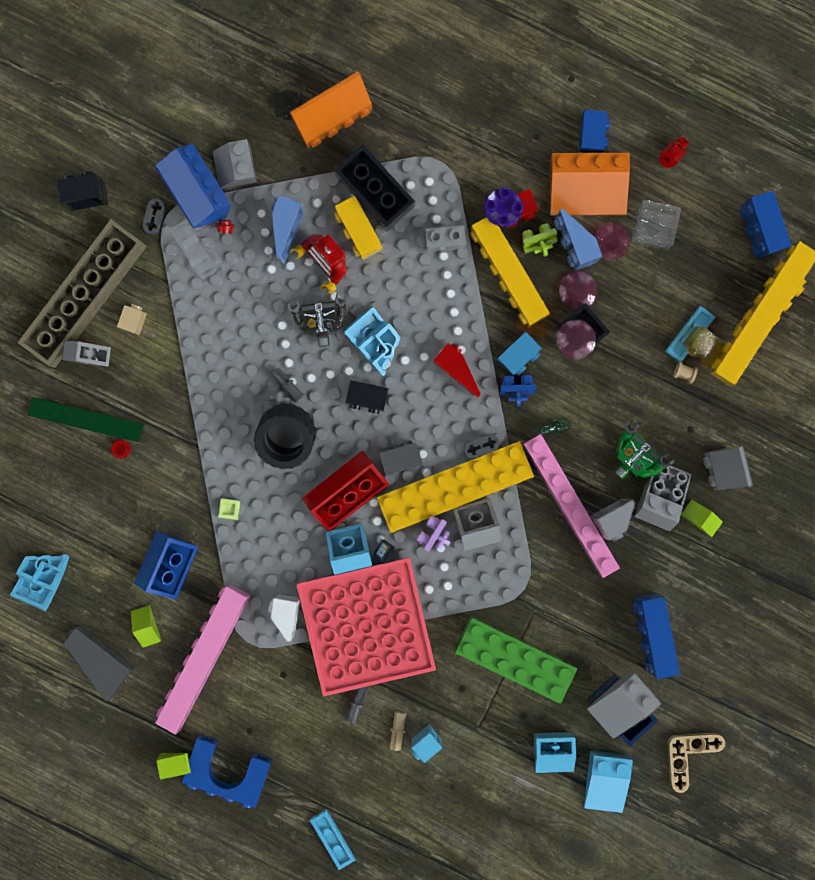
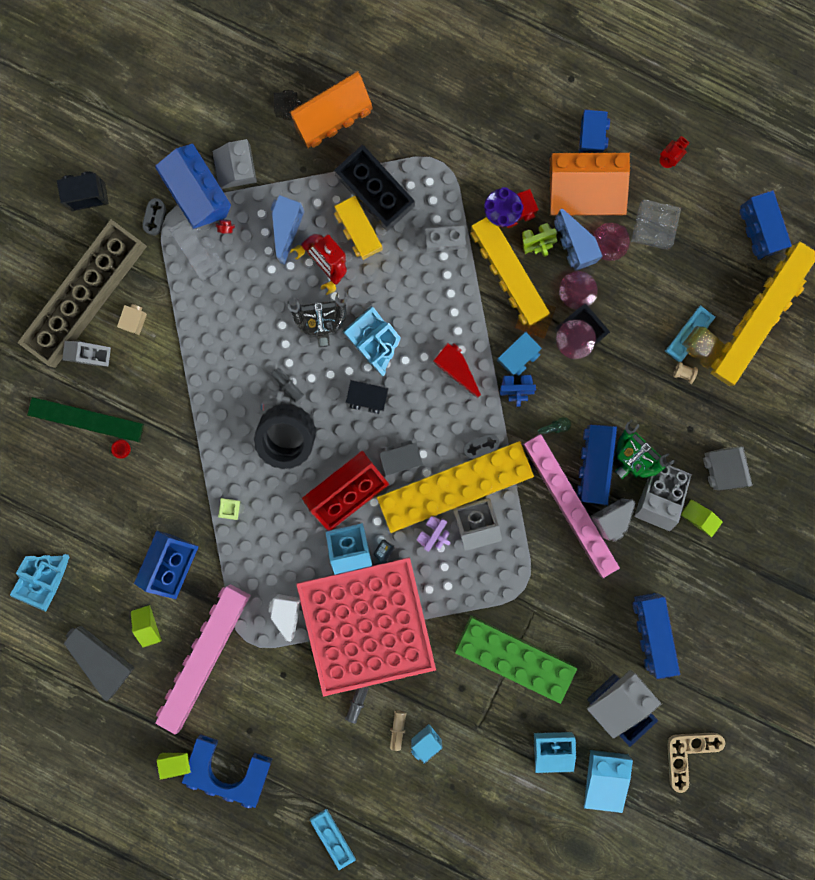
none -> blue slope [576,425,617,505]

